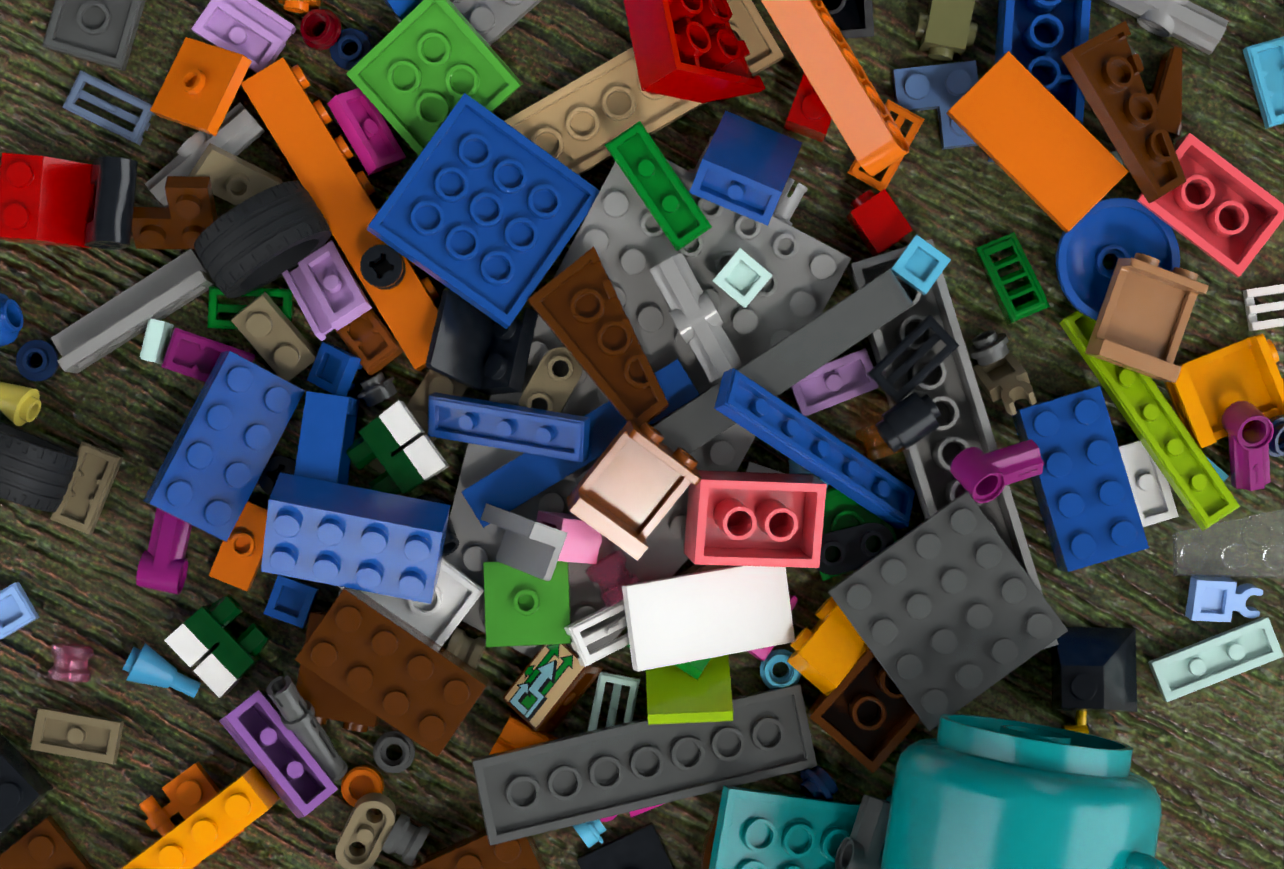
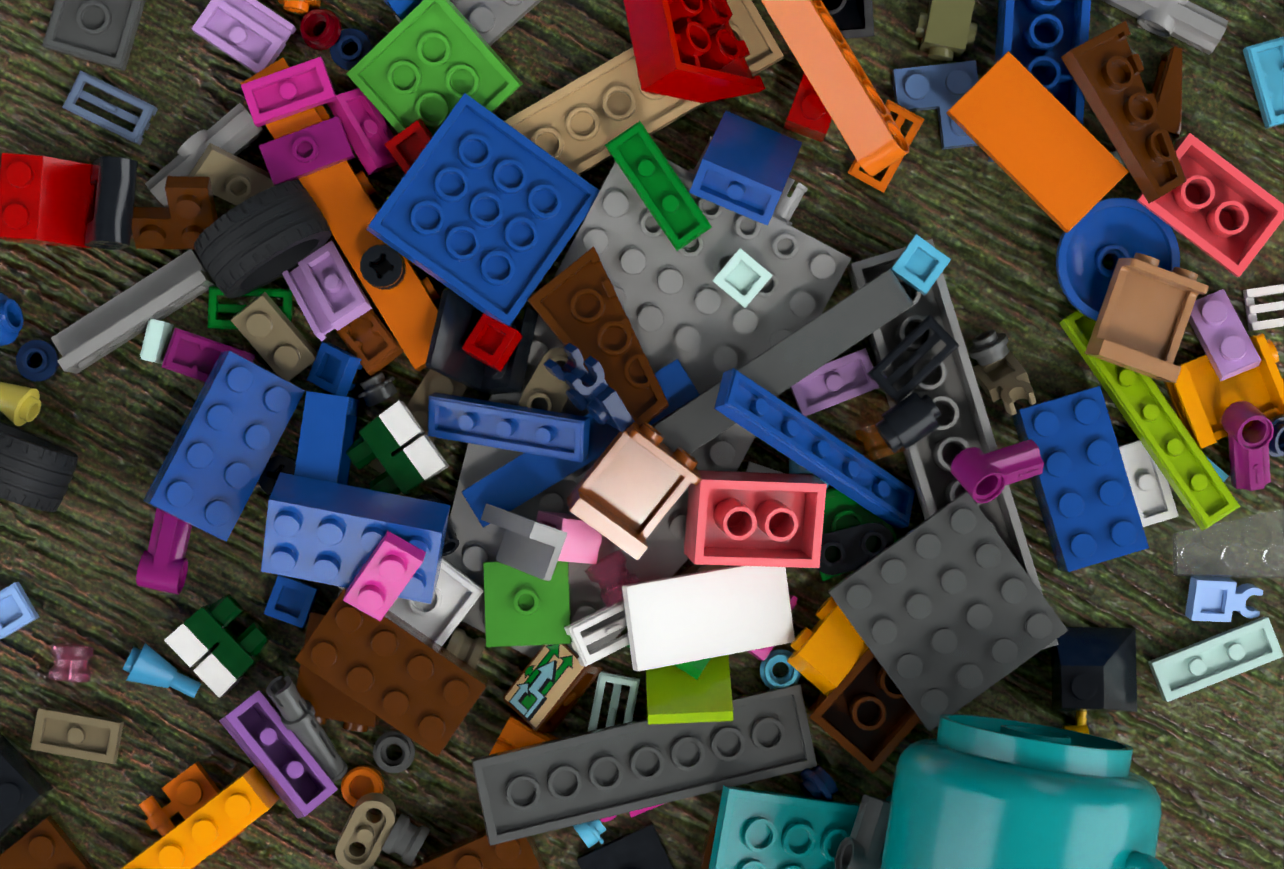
dark tan plate [50,442,124,535] -> none
orange plate [150,37,252,136] -> none
orange plate [209,501,268,591] -> none
light grey piece [649,252,742,382] -> none
red brick [846,189,913,257] -> none
green slope [975,232,1050,325] -> none
none -> dark pink plate [241,57,337,127]
none -> magenta plate [259,116,355,186]
none -> plate [343,531,426,621]
none -> red tile [384,119,433,174]
none -> red tile [462,313,523,372]
none -> dark blue plate [544,343,634,433]
none -> lavender plate [1188,289,1261,382]

